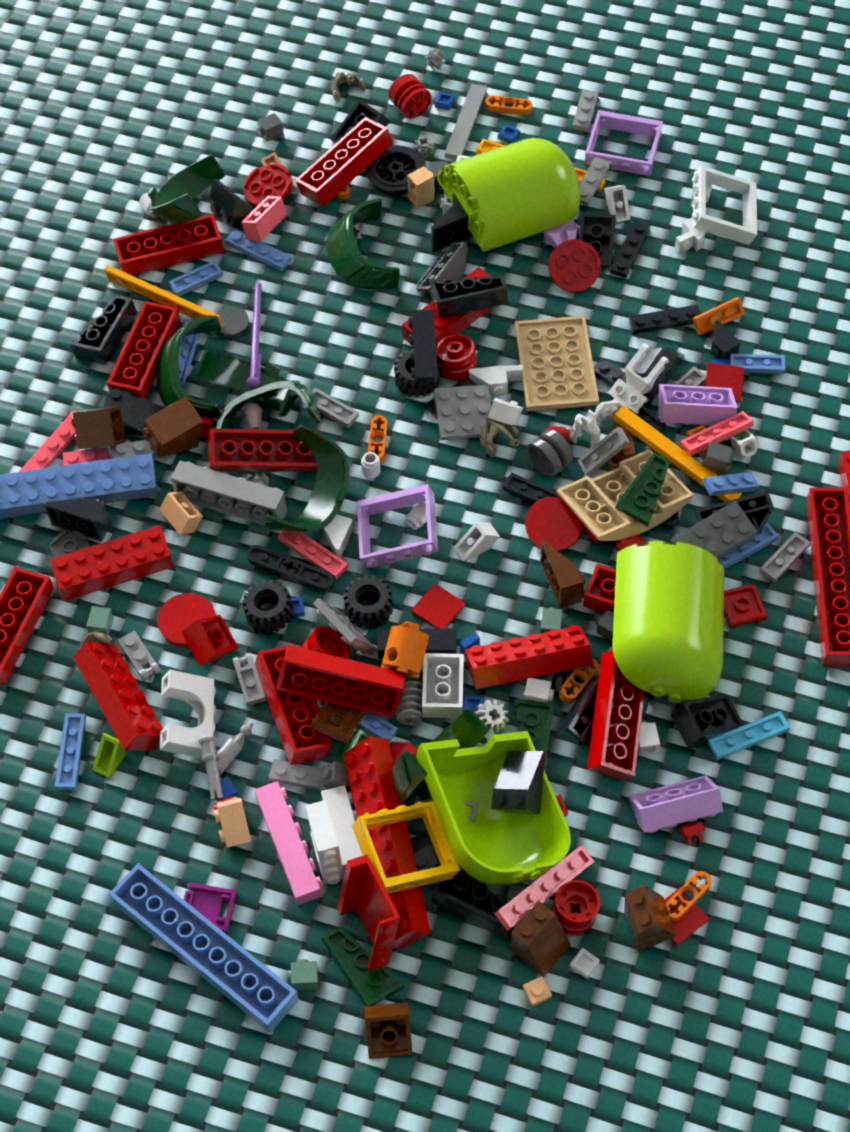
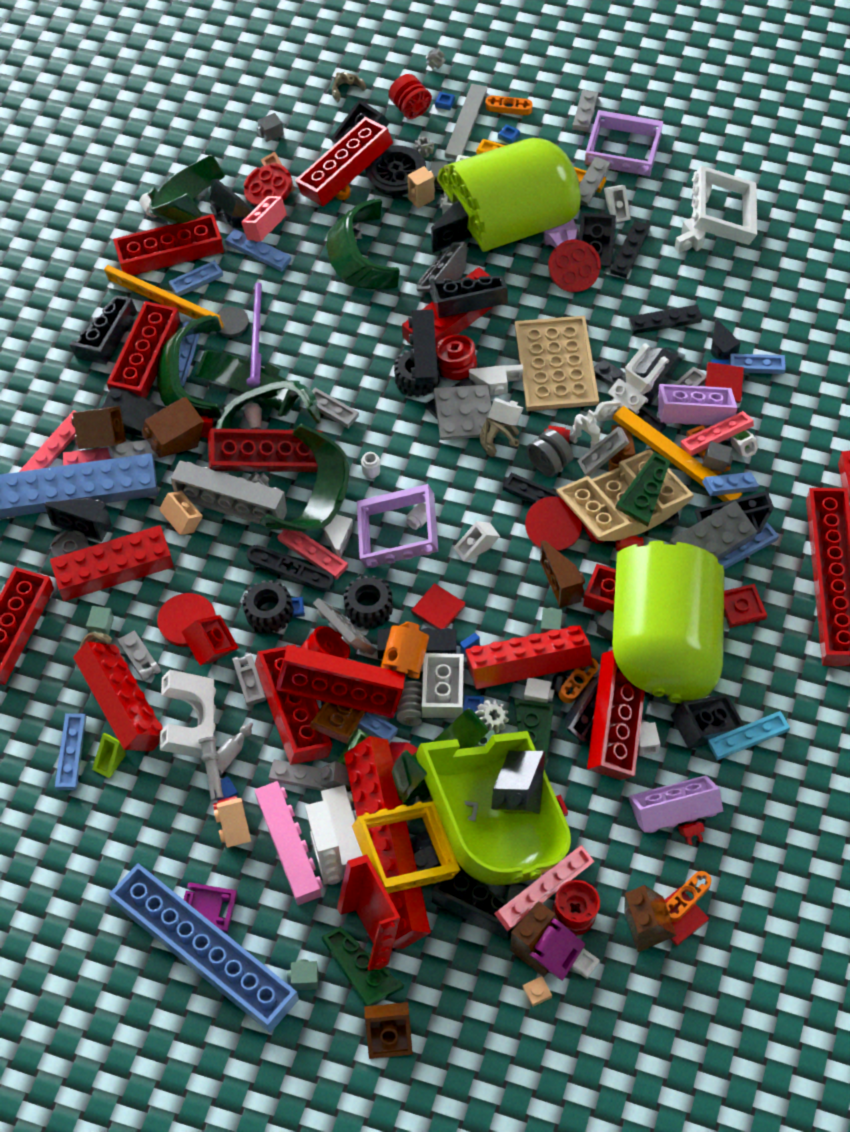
orange beam [368,415,388,463] -> none
orange plate [692,297,745,335] -> none
light grey plate [759,532,811,583] -> none
none -> magenta container [530,918,586,981]

